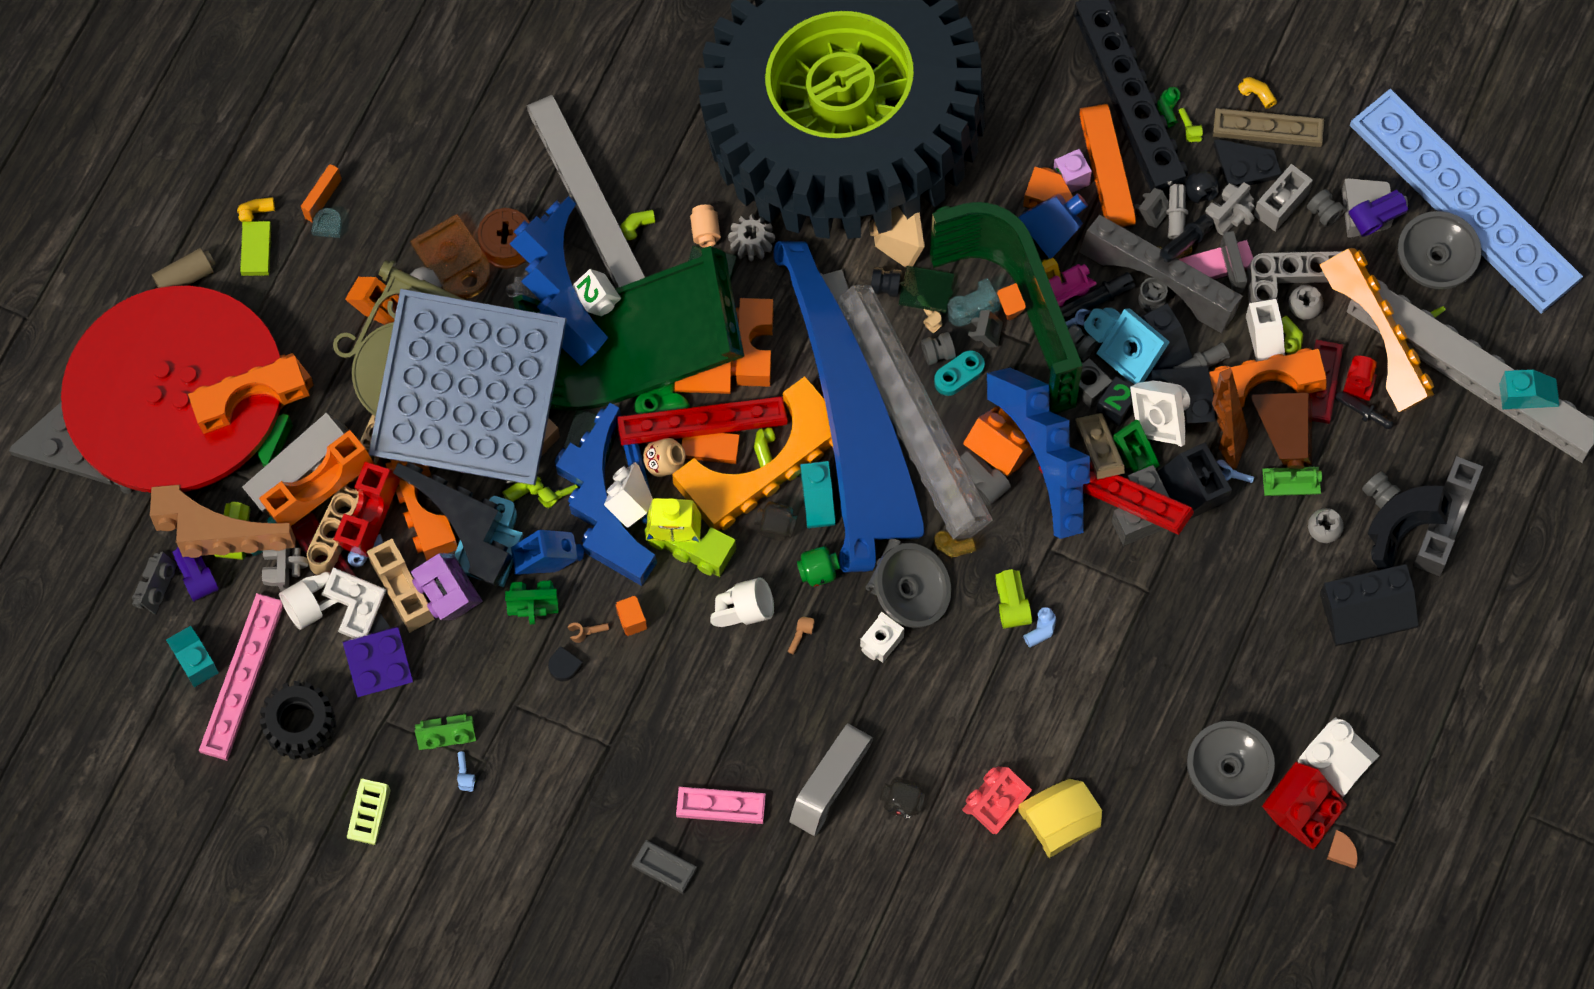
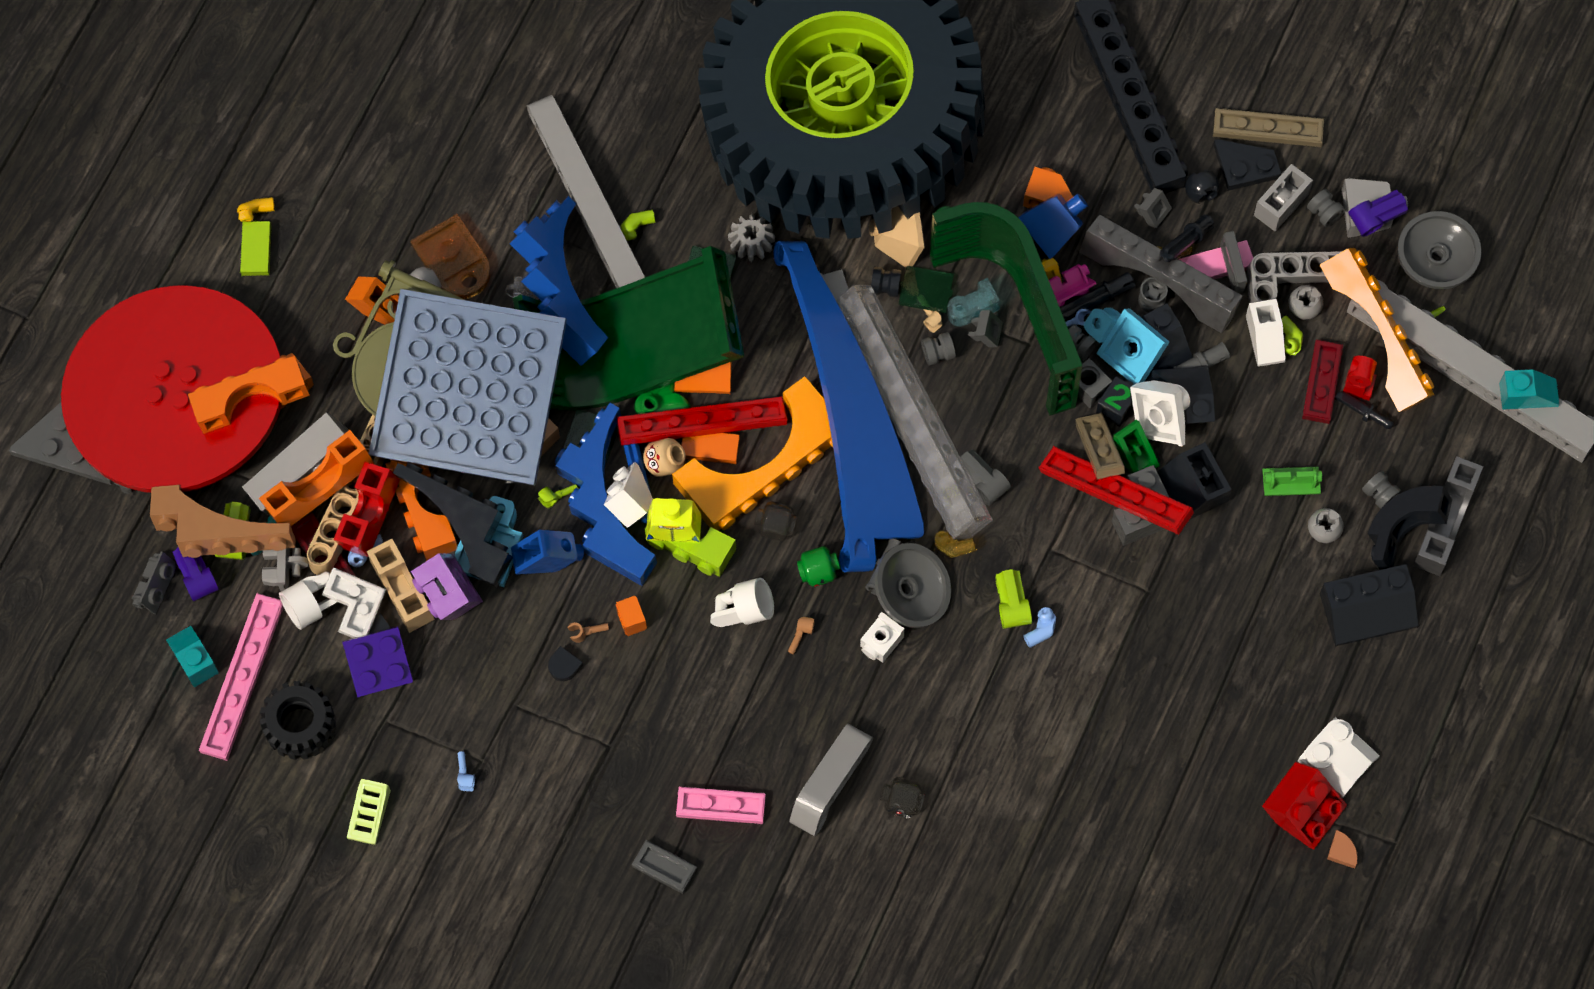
dark tan brick [151,248,216,288] -> none
green slope [257,414,293,467] -> none
orange tile [301,164,342,223] -> none
clear light blue tile [311,208,342,238] -> none
bright green hinge [415,714,476,750] -> none
reddish brown piece [477,208,529,269] -> none
lime arm [503,476,543,502] -> none
green hips [505,580,559,625] -> none
white brick [572,269,621,316] -> none
light nougat brick [690,204,721,248] -> none
orange arch [731,298,774,387] -> none
lime arm [754,427,776,467] -> none
teal slope [800,461,835,528] -> none
teal plate [934,351,985,396] -> none
coral bracket [962,767,1032,834] -> none
orange slope [963,406,1033,477] -> none
blue arch [987,368,1090,539] -> none
orange slope [997,283,1026,321] -> none
light yellow slope [1018,779,1102,858] -> none
lavender brick [1053,149,1092,193] -> none
orange beam [1080,104,1135,227] -> none
green arm [1156,87,1181,128] -> none
light grey axle [1166,184,1188,240] -> none
lime hand [1179,108,1203,142] -> none
dark grey dish [1187,721,1275,806] -> none
light grey hips [1205,182,1255,235] -> none
orange arch [1209,348,1326,407] -> none
dark orange wedge [1212,368,1249,470] -> none
light blue hand [1217,460,1254,483] -> none
yellow arm [1238,77,1277,109] -> none
reddish brown slope [1252,393,1312,469] -> none
light blue plate [1350,89,1583,314] -> none

